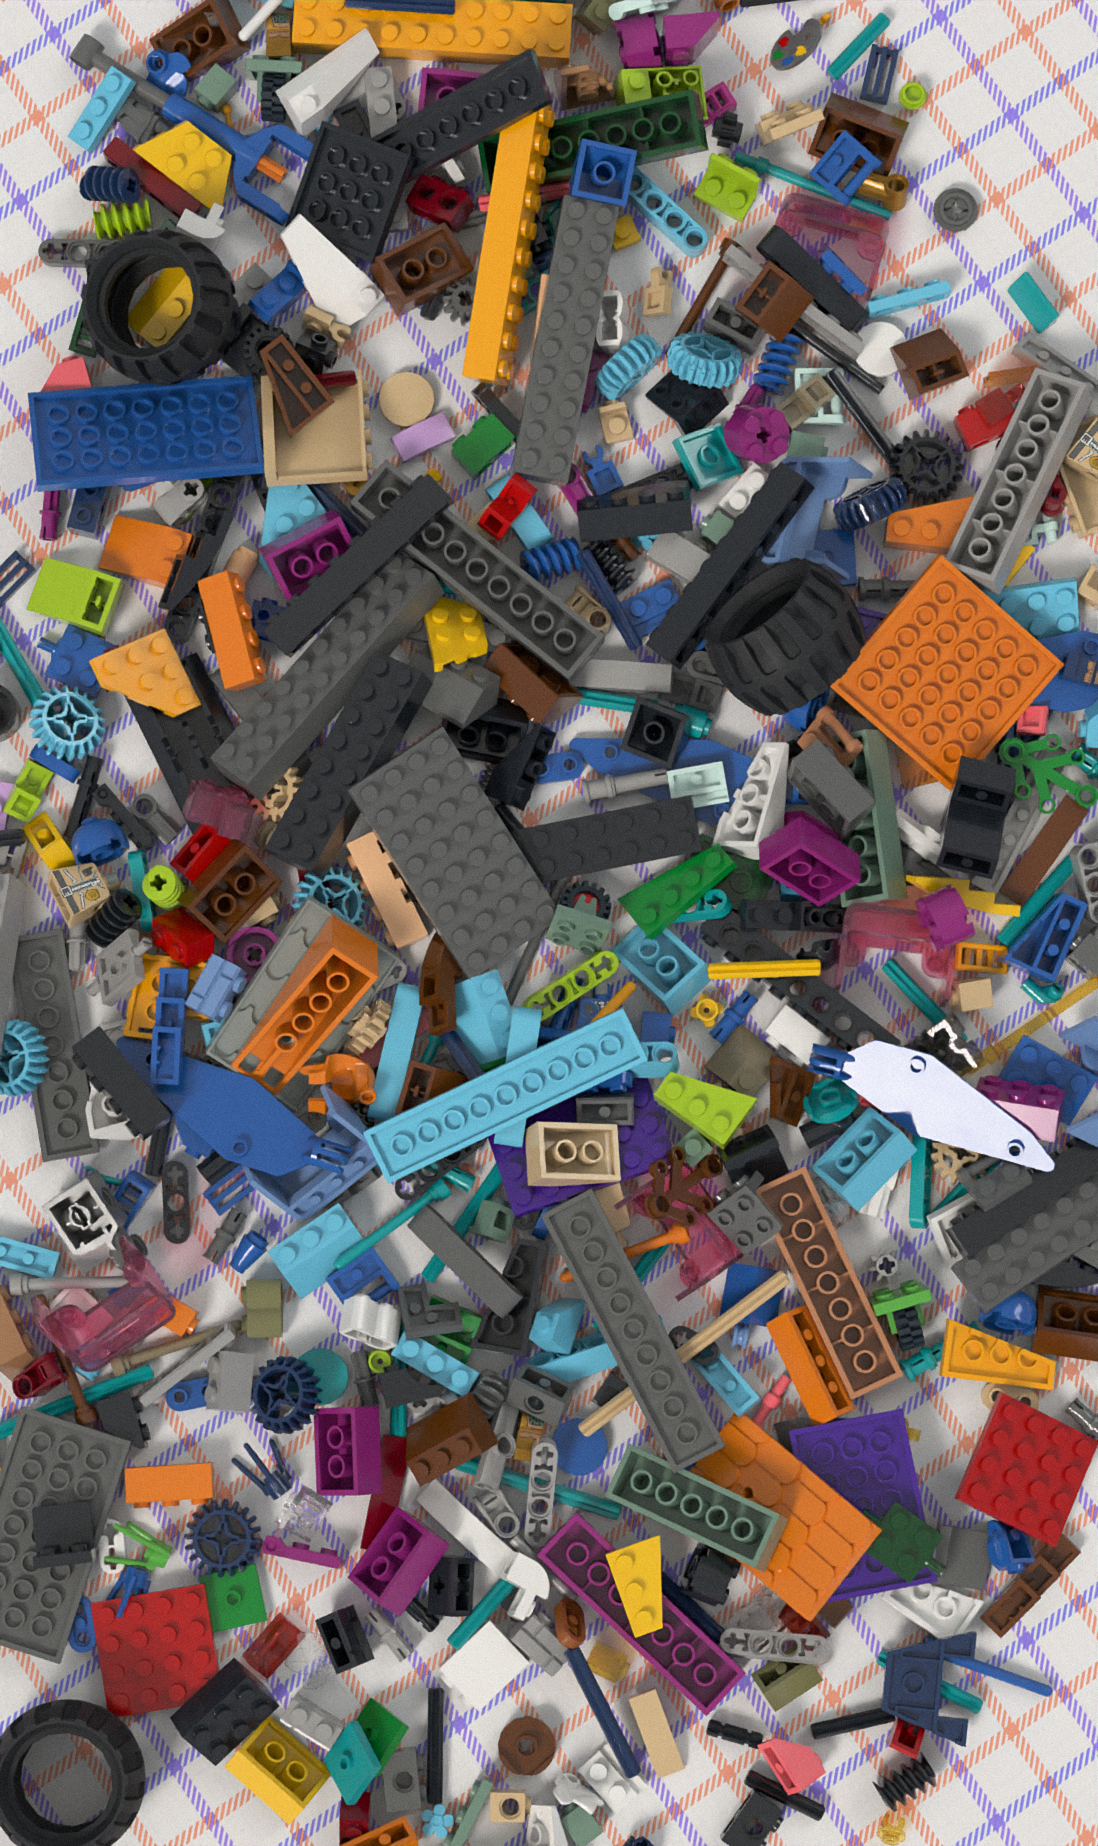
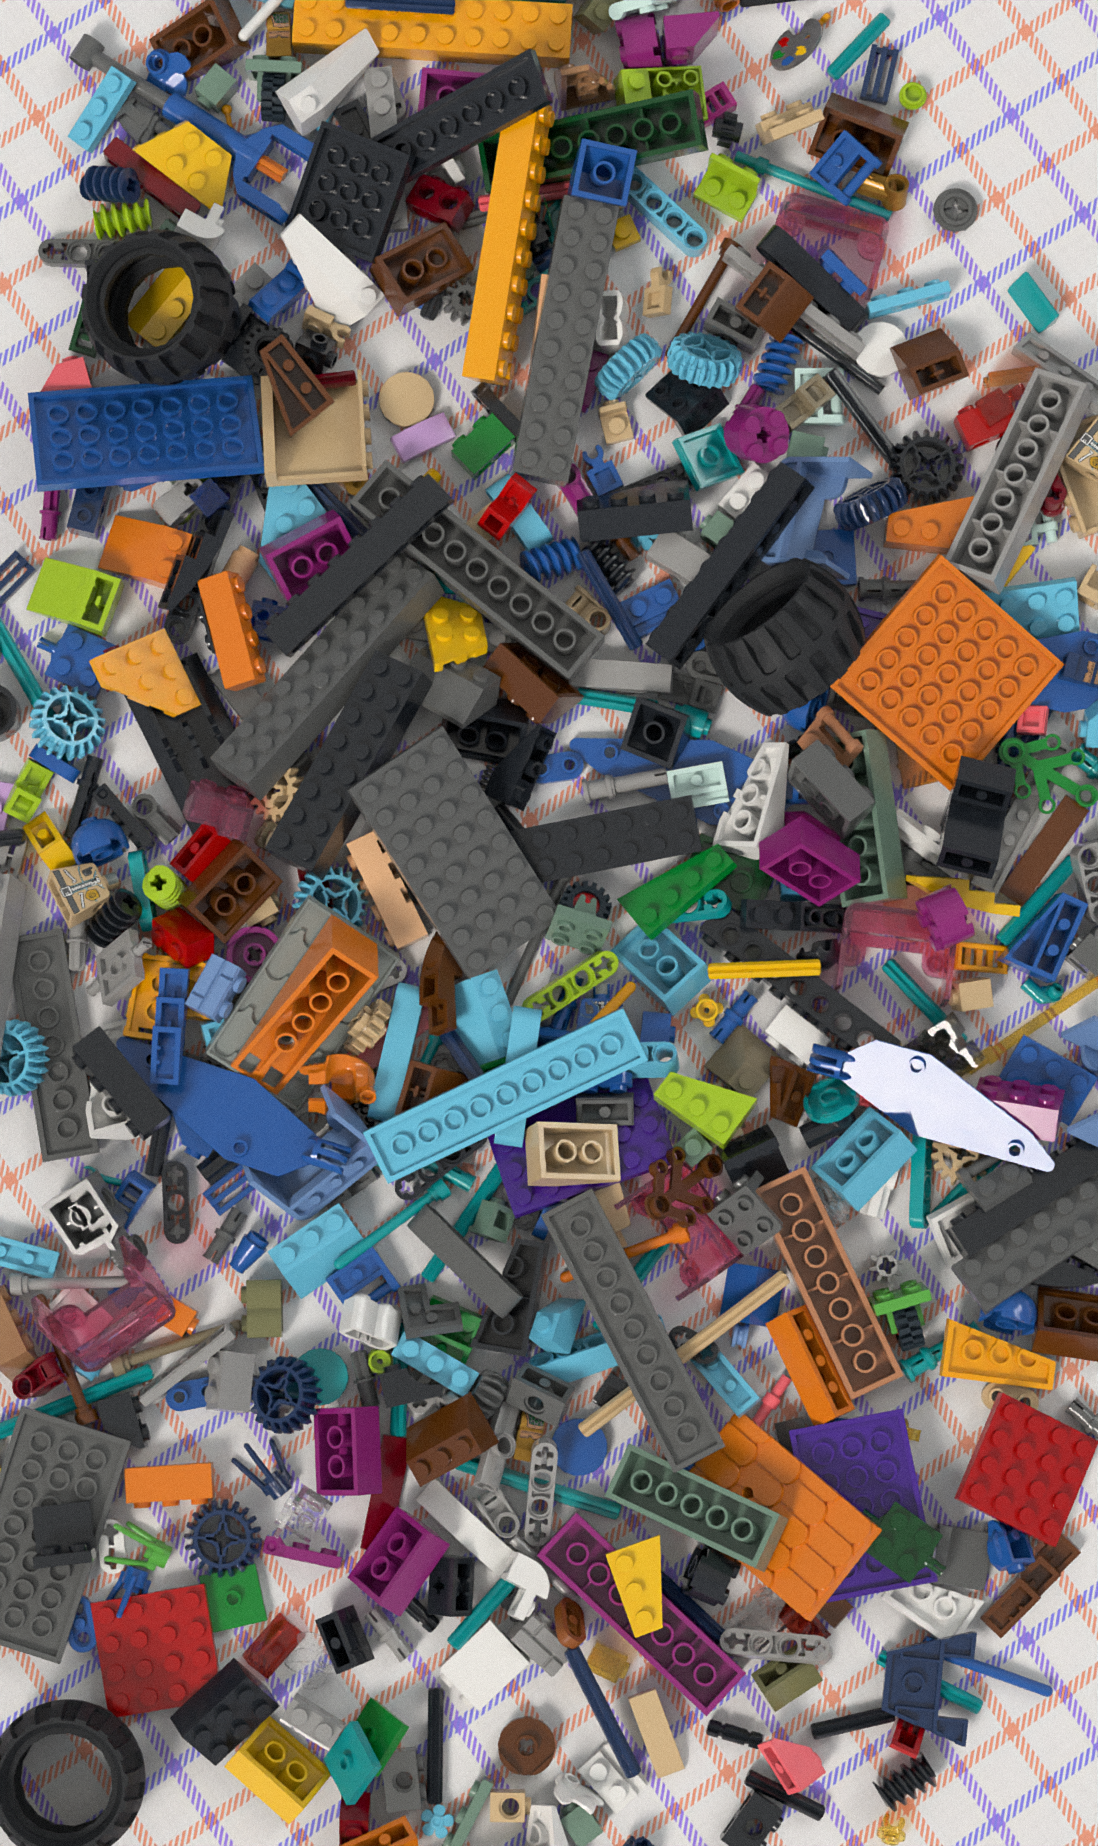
none -> clear blue tile [189,478,229,518]

